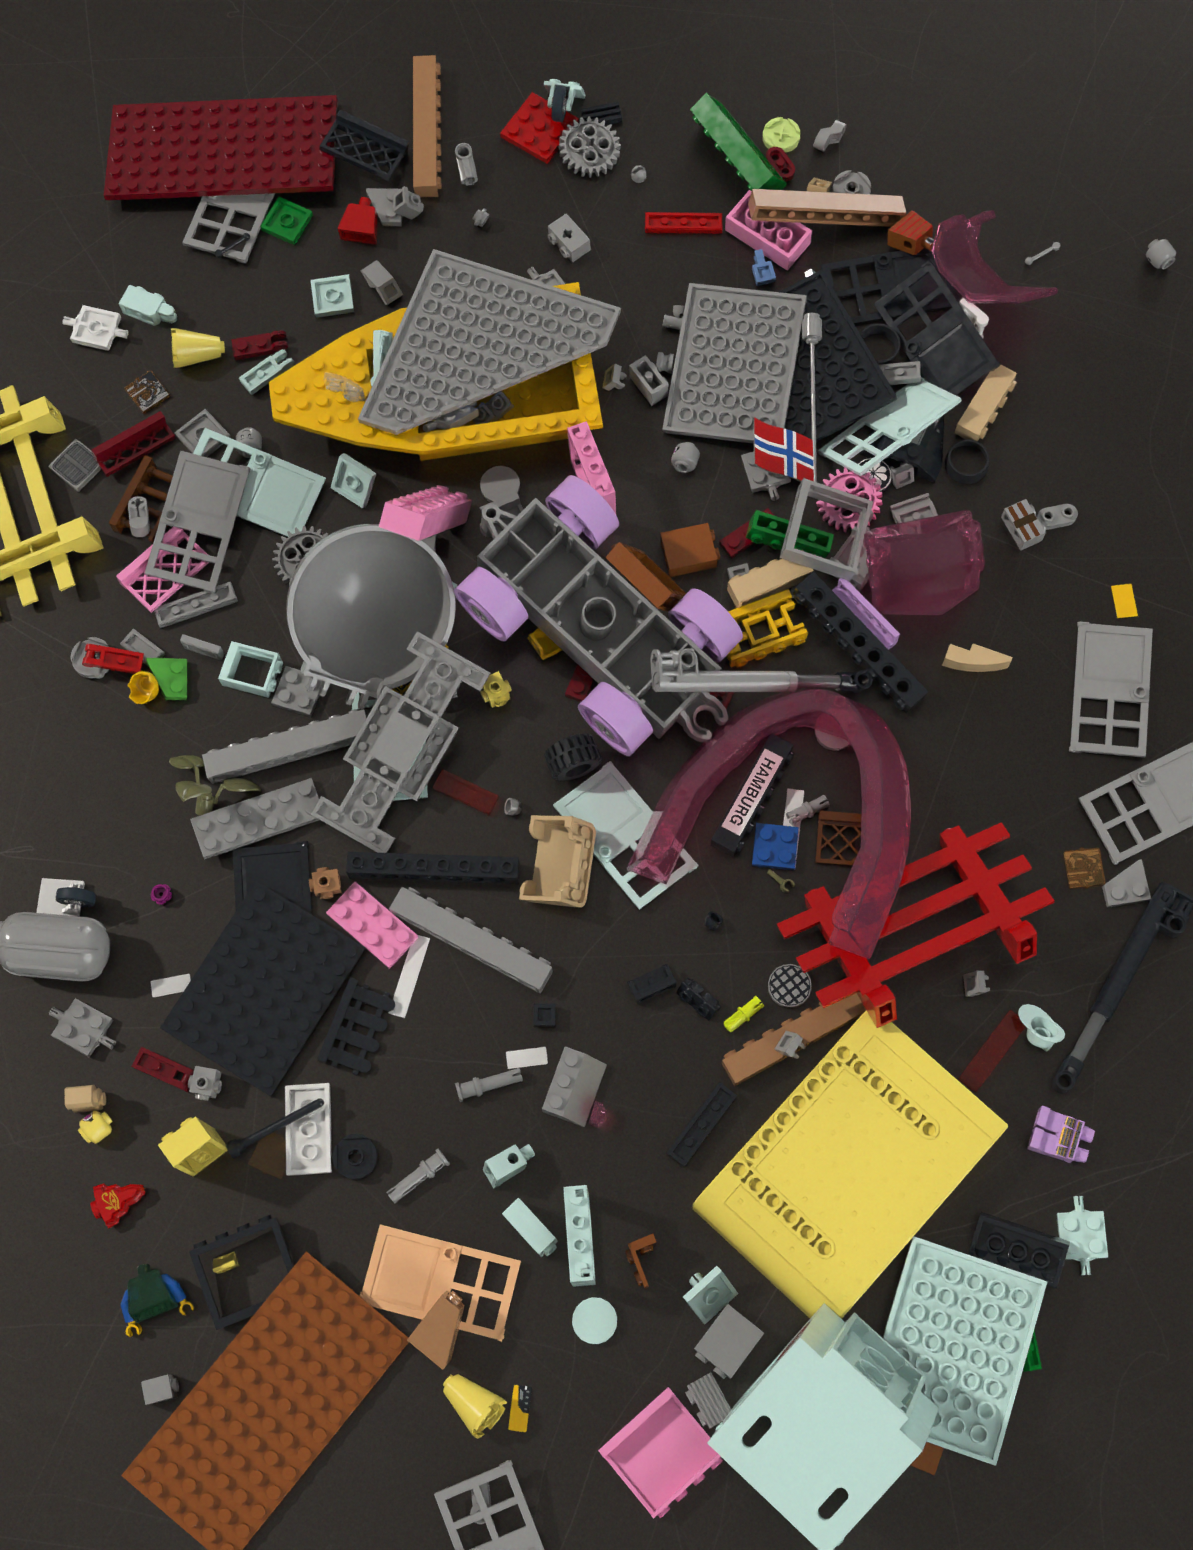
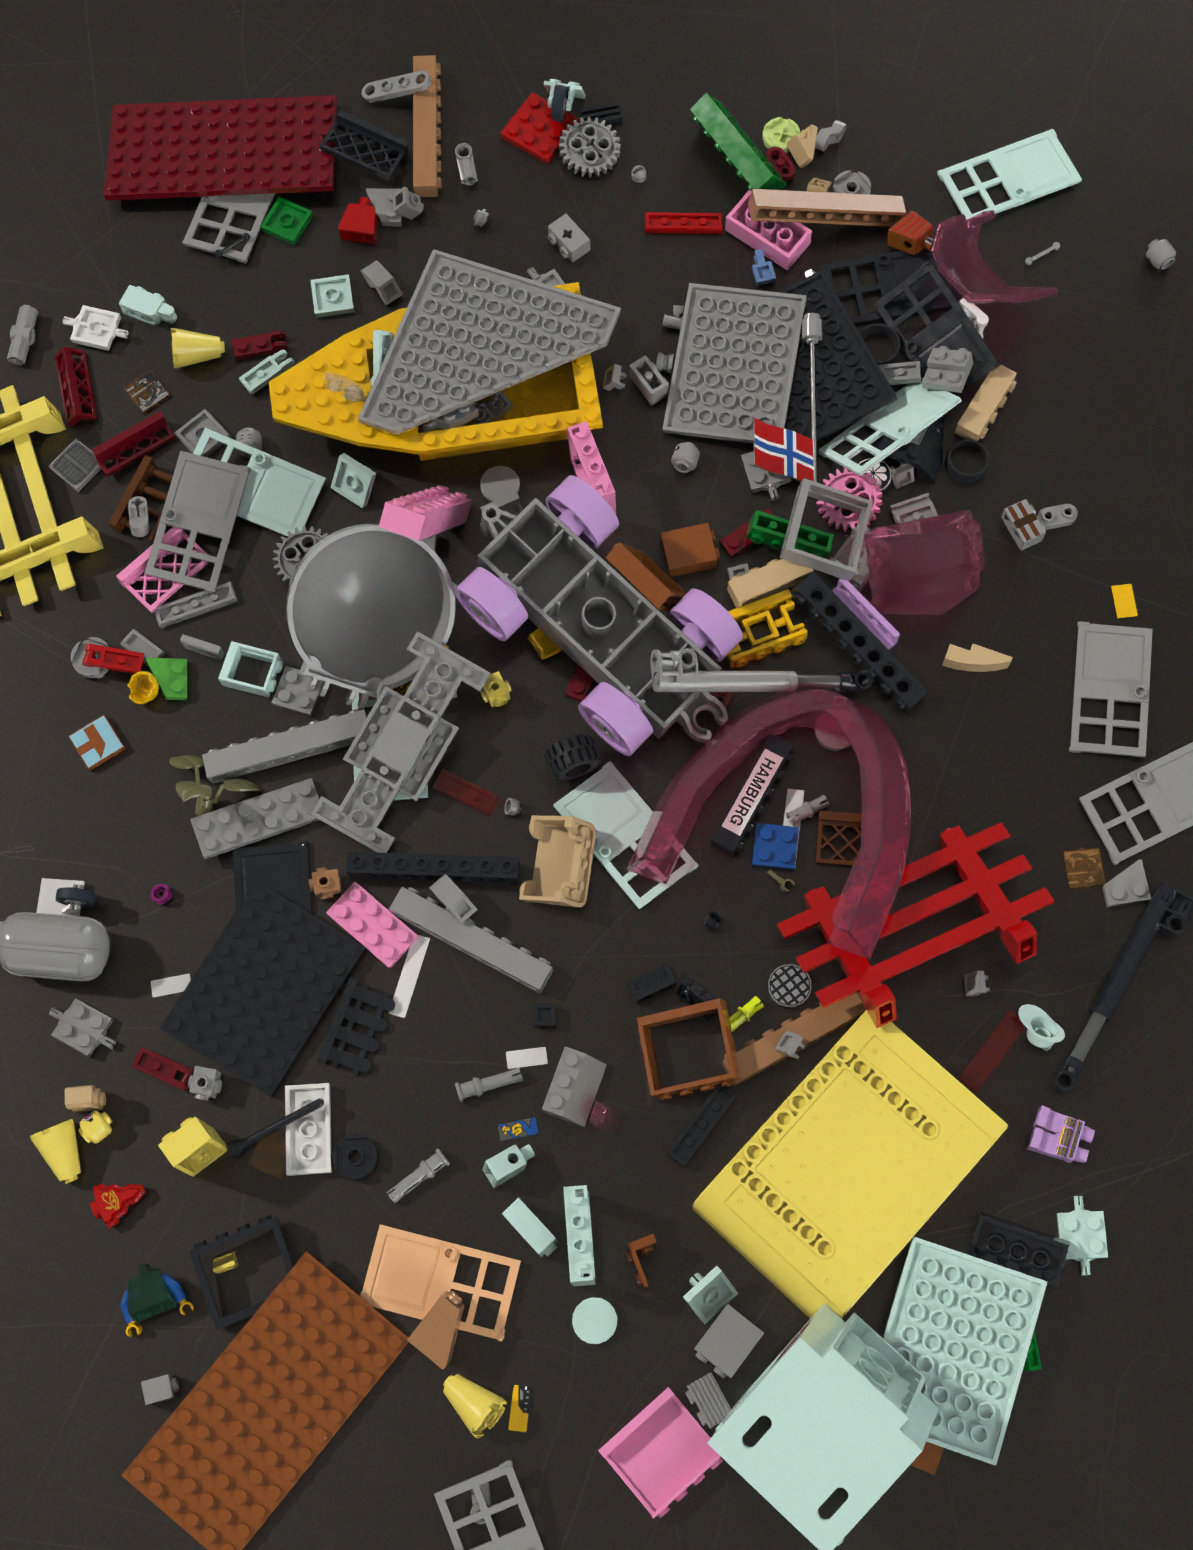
none -> light grey piece [7,305,38,366]
none -> light yellow cone [30,1119,81,1184]
none -> dark red fence [54,346,97,426]
none -> tile [68,714,126,771]
none -> light grey plate [362,70,432,103]
none -> light grey slope [429,874,477,924]
none -> sticker [498,1117,538,1141]
none -> dark orange window [637,998,741,1101]
none -> tan slope [787,124,818,169]
none -> light grey plate [922,346,973,393]
none -> light aqua door [937,129,1082,224]

